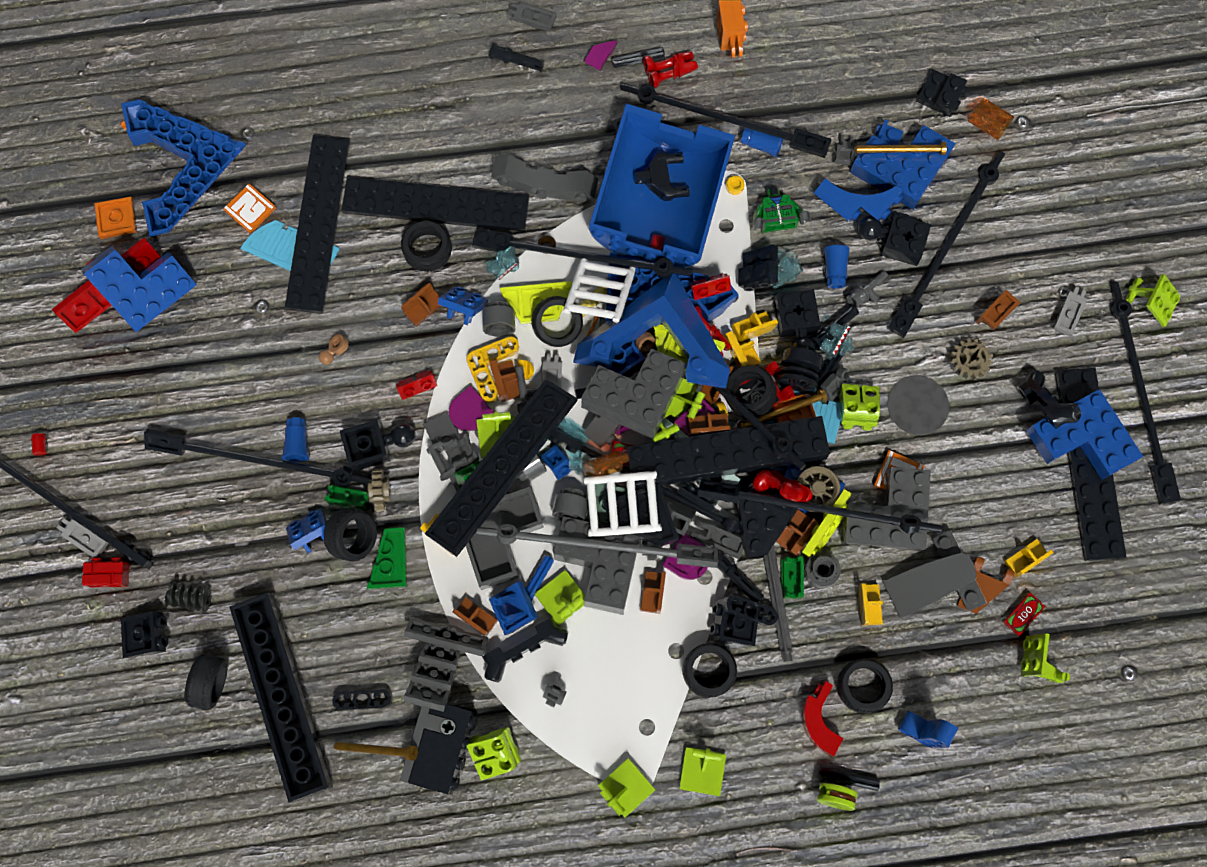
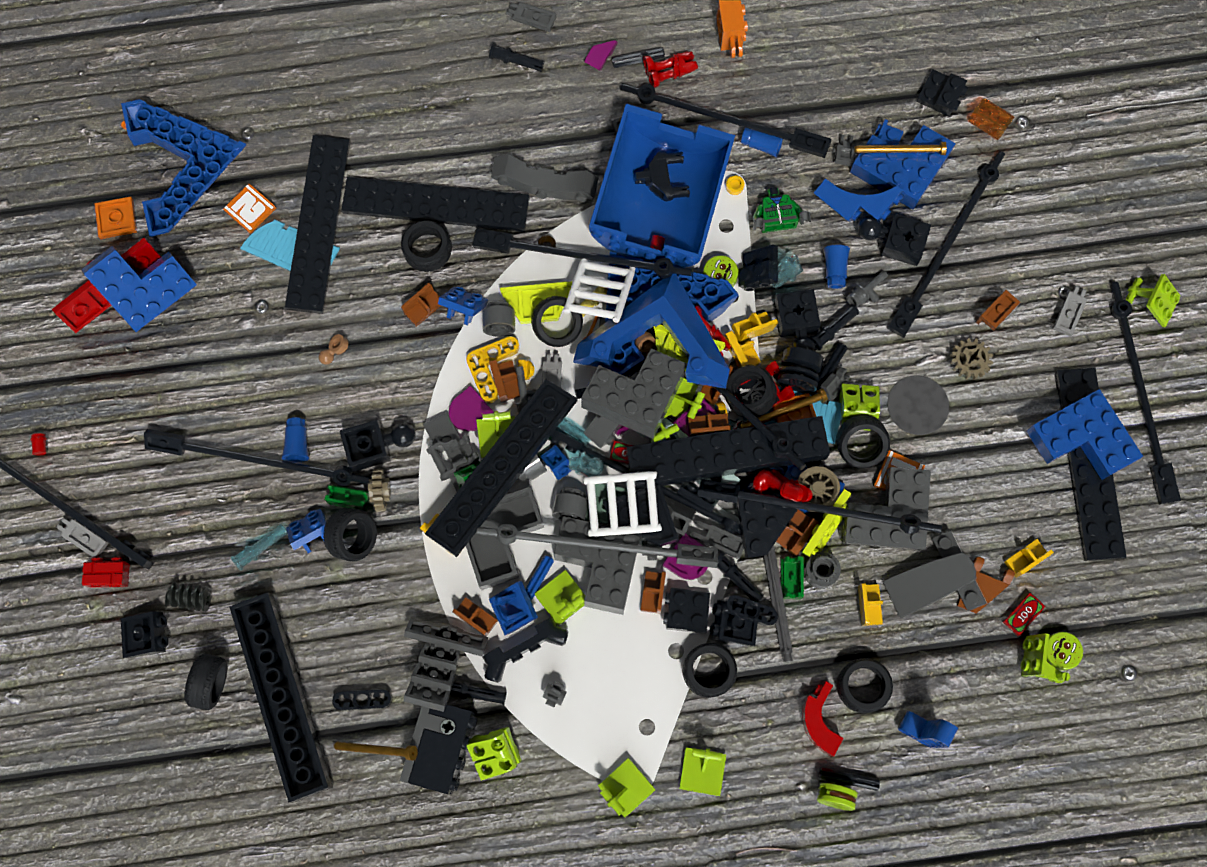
green wing [366,527,407,590] -> none
red hinge [396,370,438,400] -> none
clear light blue hips [486,246,519,280] -> none
clear orange bracket [582,451,629,477] -> none
red hinge [690,273,731,300] -> none
clear light blue hips [819,323,854,360] -> none
black plate [1017,370,1081,429] -> none
none -> clear light blue pin [230,524,287,571]
none -> black pin [450,681,507,705]
none -> black plate [663,588,710,634]
none -> lime head [703,255,738,287]
none -> black tyre [836,415,890,469]
none -> lime head [1047,632,1083,671]

